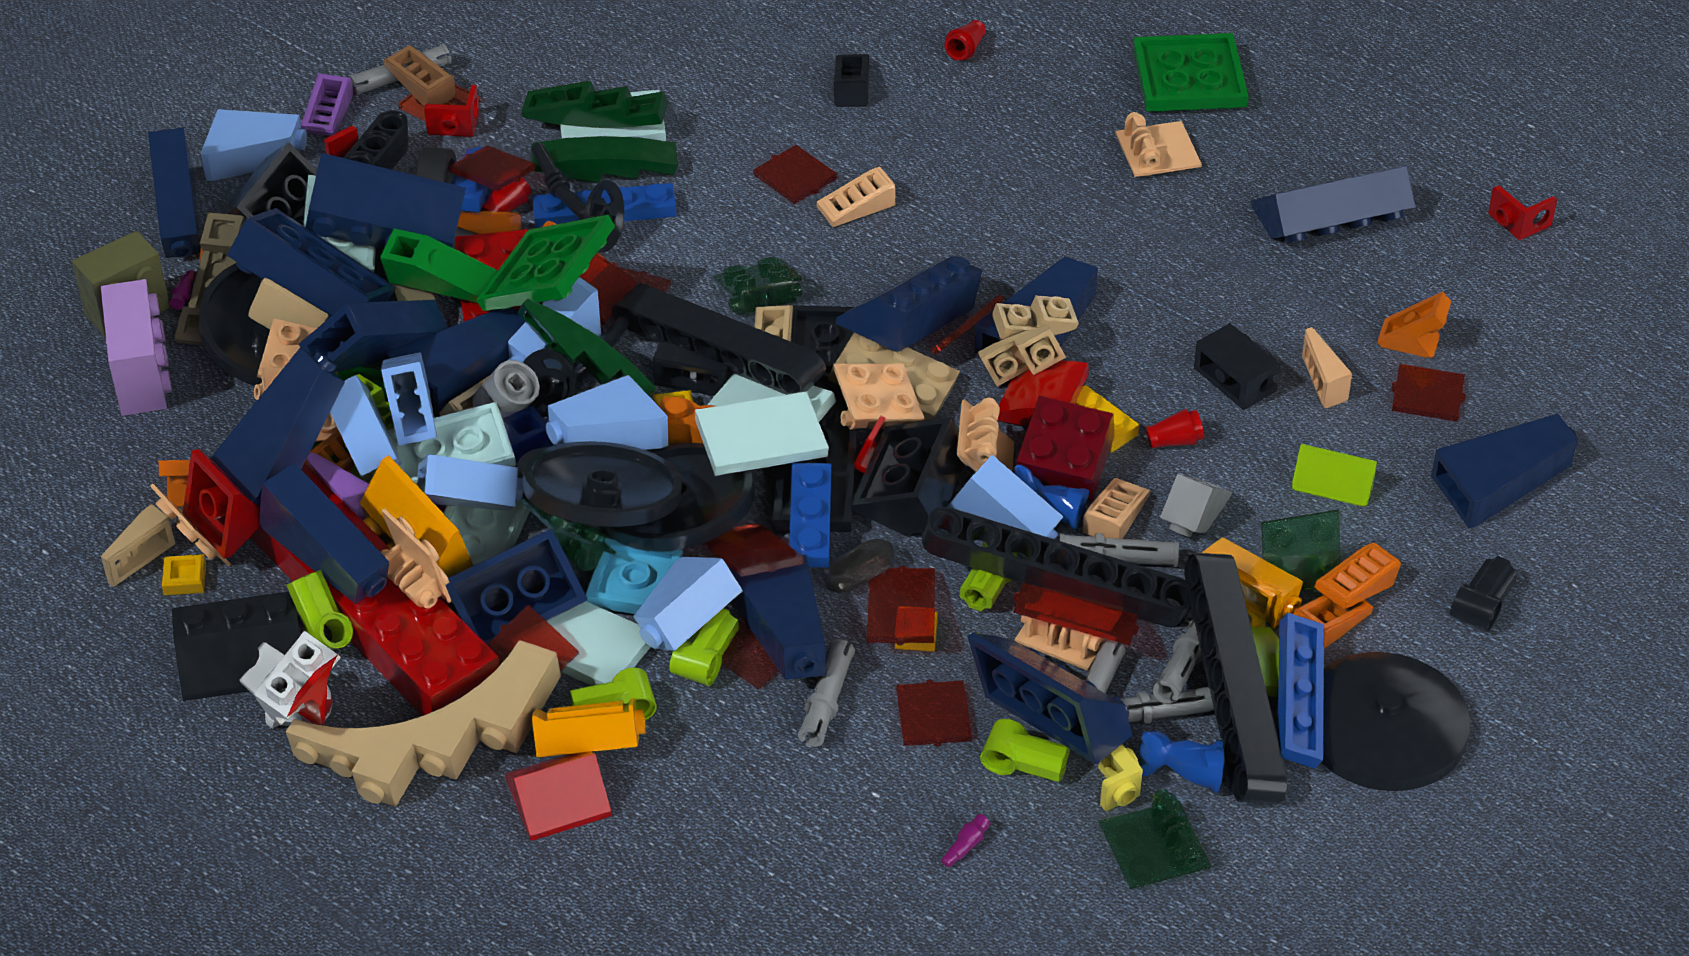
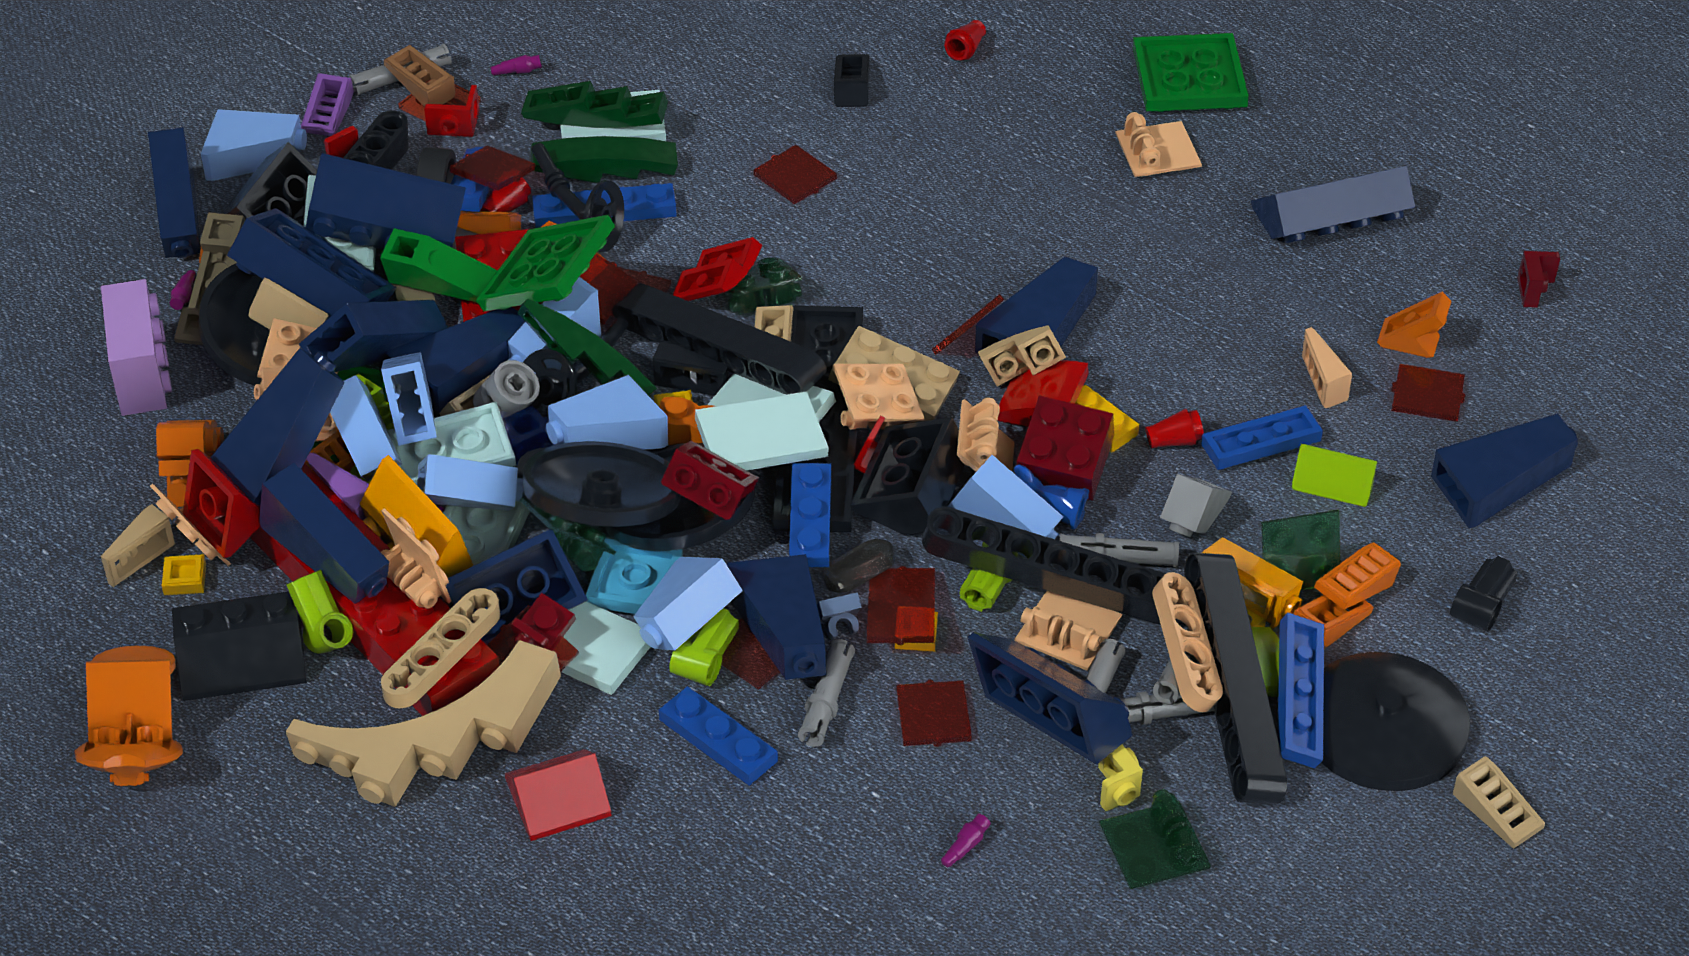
olive brick [72,231,171,338] -> none
white hips [239,631,341,729] -> none
light orange window [532,698,646,757] -> none
lime piece [569,667,657,720] -> none
clear red piece [703,523,803,577] -> none
light nougat slope [817,167,895,227] -> none
dark blue slope [836,256,982,353] -> none
lime piece [980,719,1070,782] -> none
tan slope [992,295,1079,339] -> none
clear red piece [1013,583,1139,645] -> none
light nougat slope [1082,478,1150,539] -> none
blue animal [1138,730,1224,793] -> none
black brick [1194,323,1281,410] -> none
red bracket [1488,185,1557,240] -> none
none -> orange piece [74,645,183,786]
none -> orange brick [156,420,224,461]
none -> tan beam [381,588,500,708]
none -> magenta piece [491,55,542,75]
none -> dark red bracket [510,593,576,651]
none -> blue plate [659,686,778,786]
none -> dark red bracket [661,440,759,520]
none -> red slope [673,237,762,301]
none -> sand blue tile [817,592,862,640]
none -> light nougat beam [1152,572,1223,712]
none -> blue plate [1201,405,1323,470]
none -> tan slope [1453,756,1545,849]
none -> dark red bracket [1517,251,1560,308]

